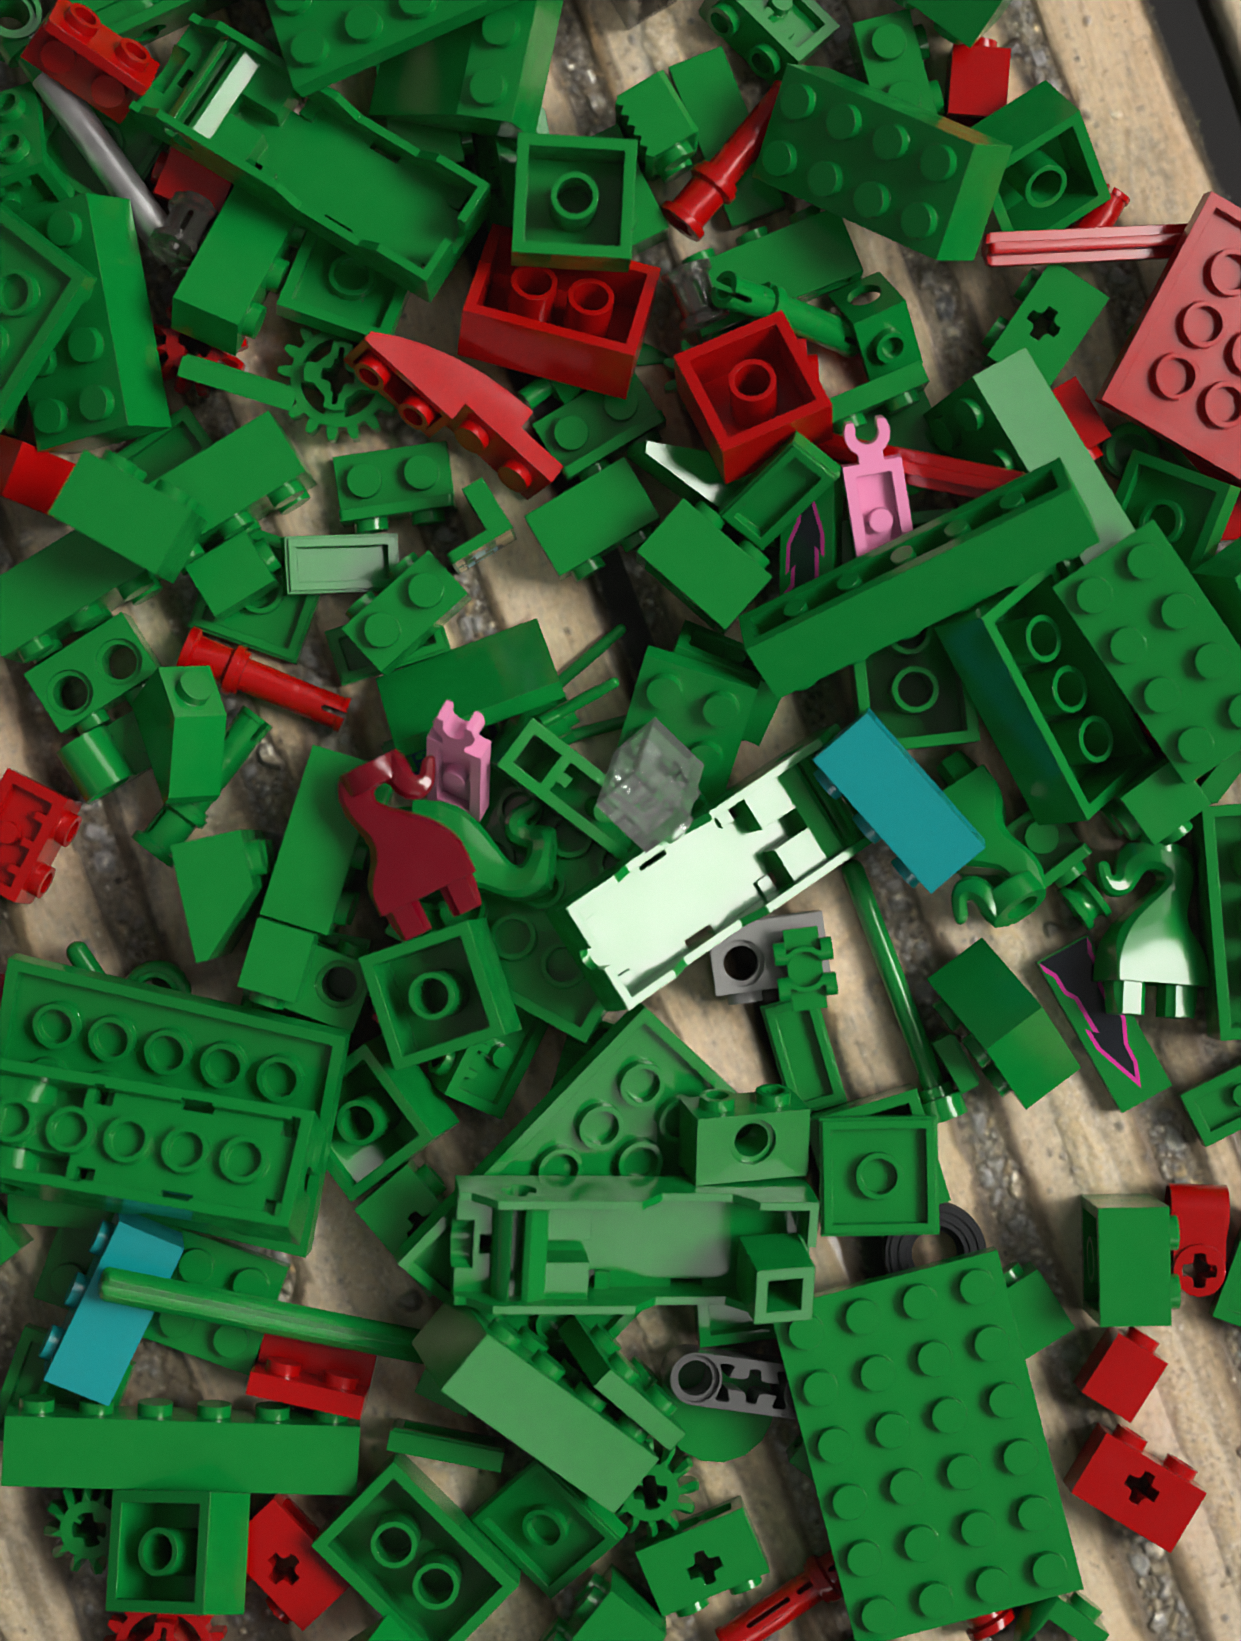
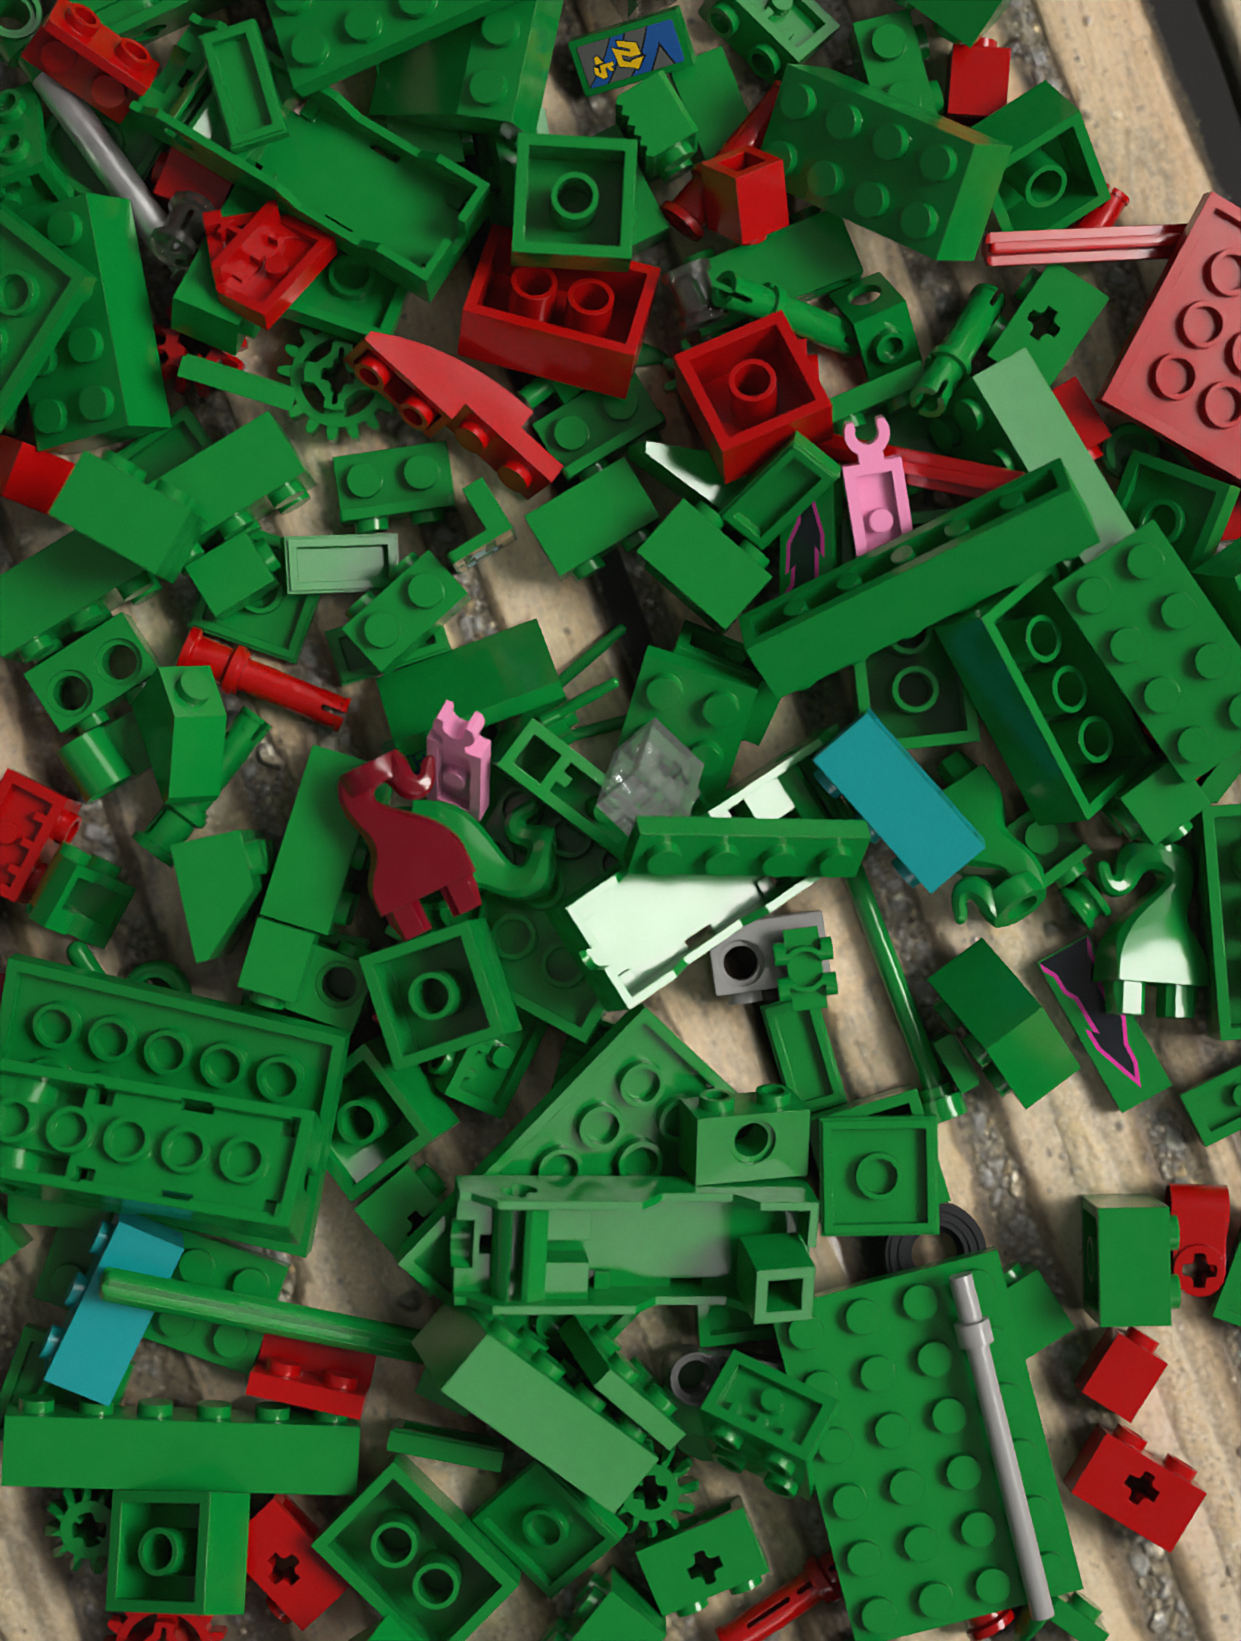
none -> green cylinder [24,840,136,949]
none -> green tile [198,18,291,154]
none -> red slope [202,200,338,331]
none -> tile [567,5,697,97]
none -> green plate [623,815,871,878]
none -> red brick [700,145,789,245]
none -> green bracket [700,1349,840,1501]
none -> green pin [909,283,1006,418]
none -> light grey bar [948,1272,1055,1621]

